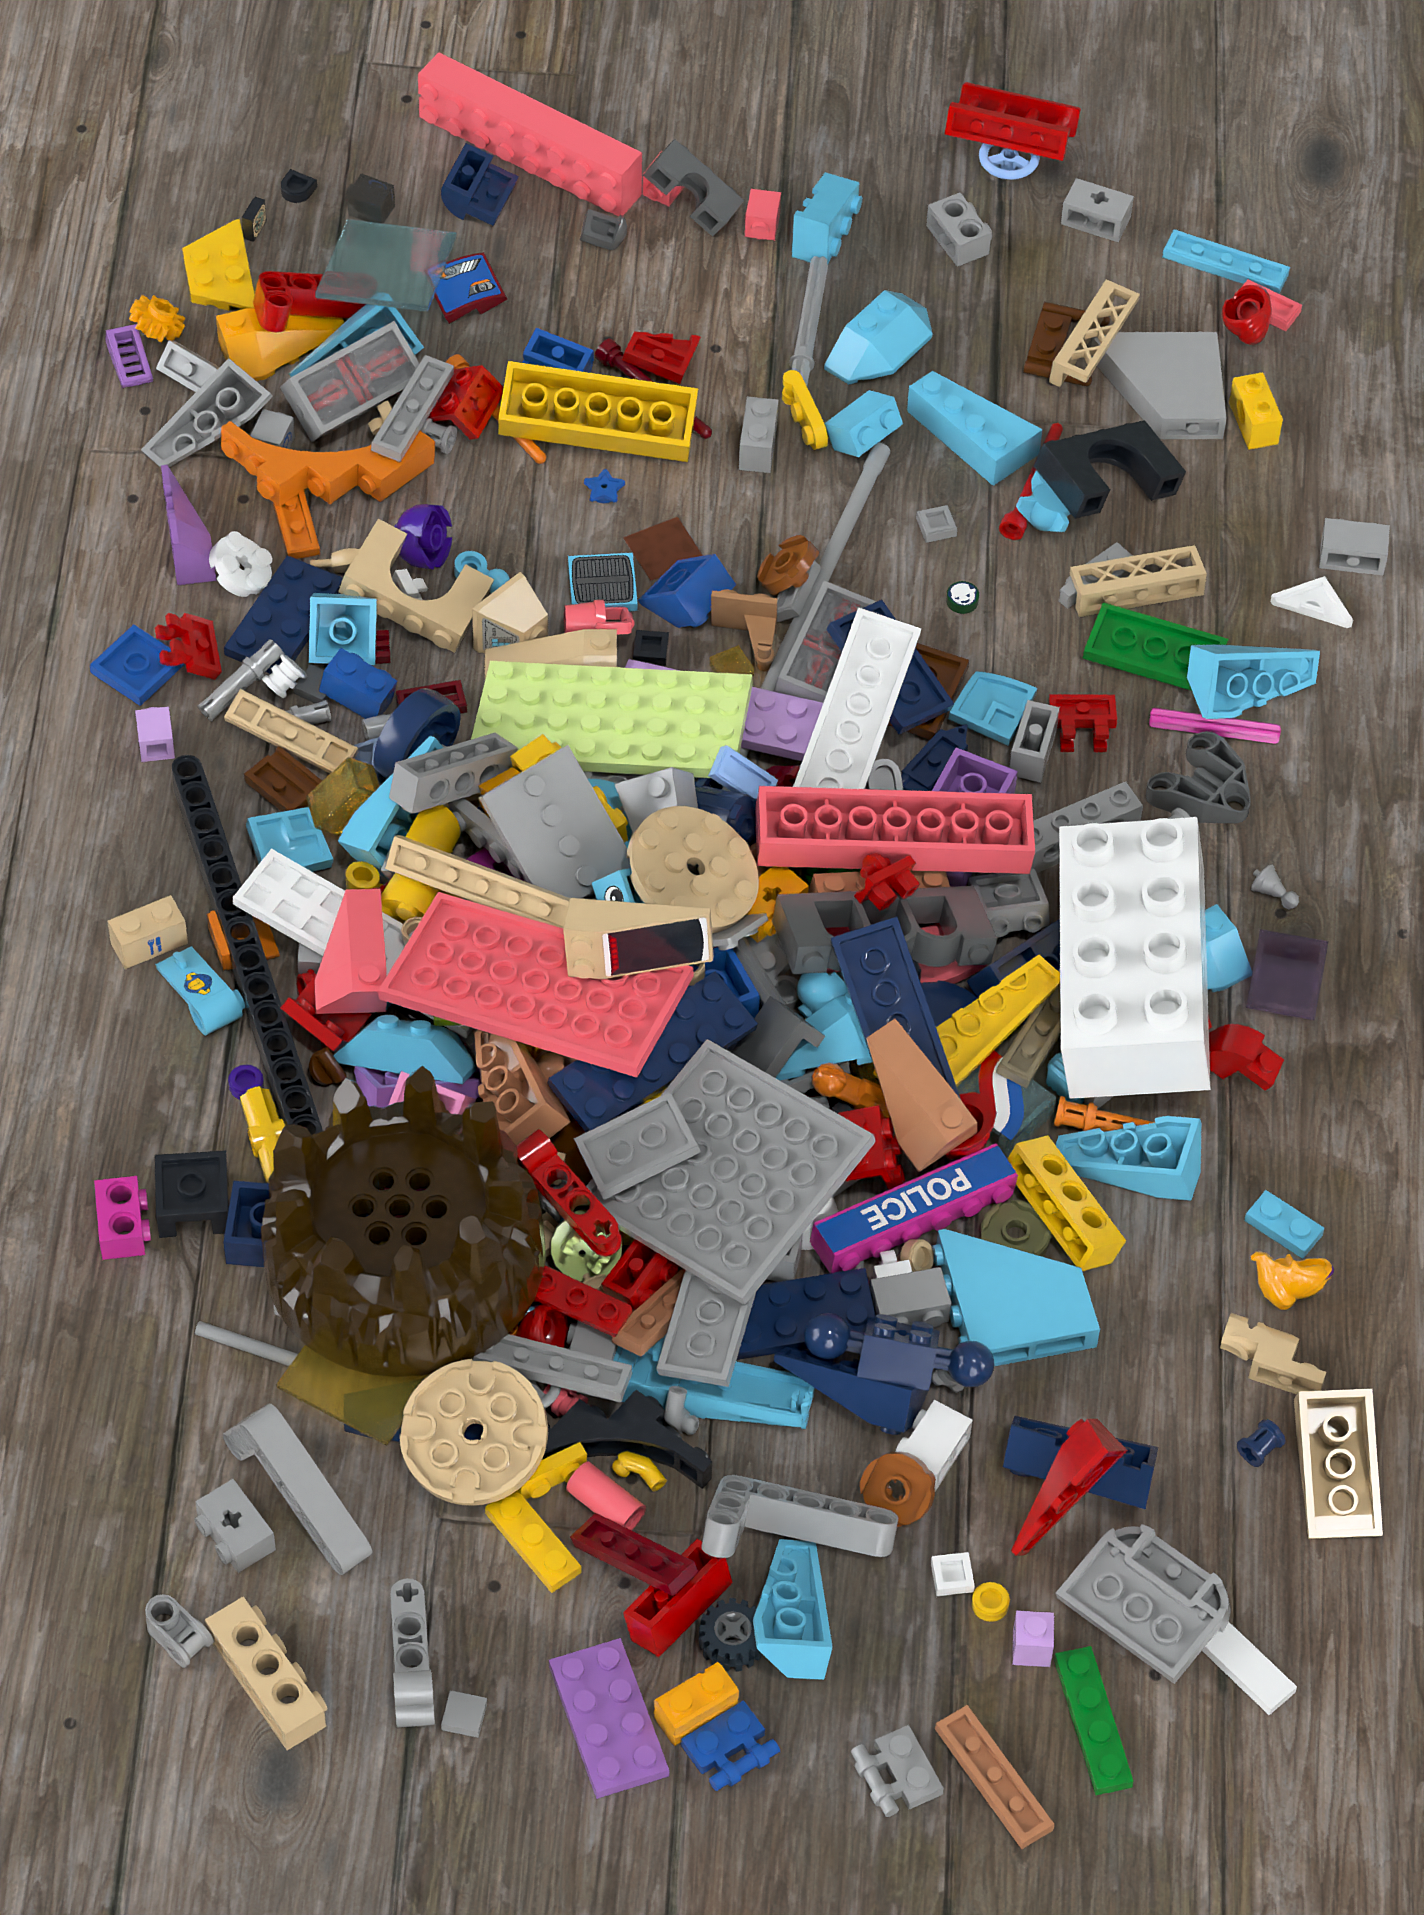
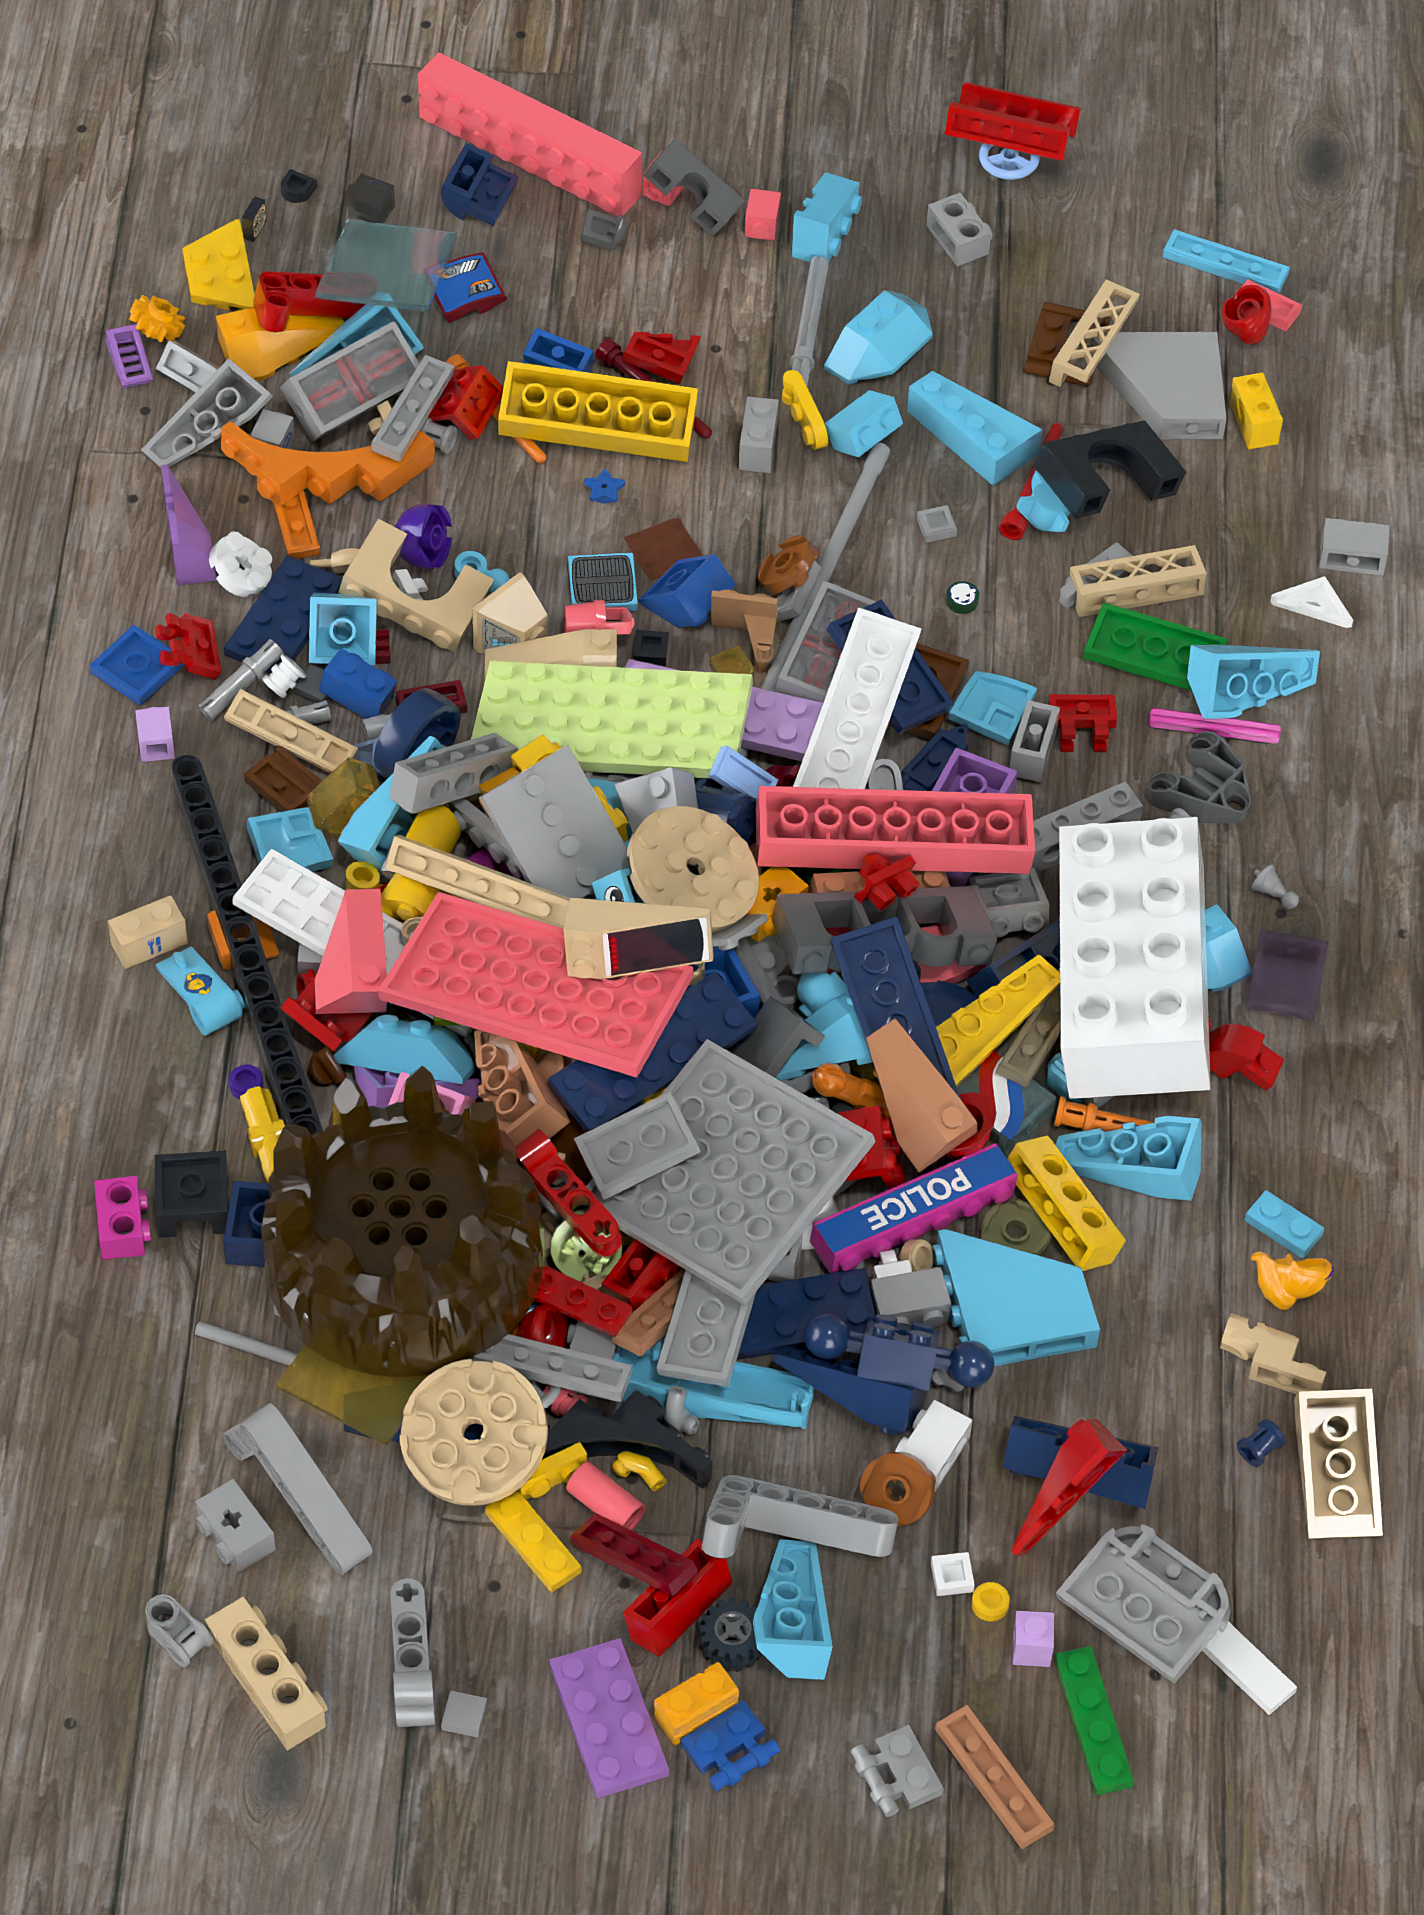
light grey brick [1061,178,1134,242] -> none

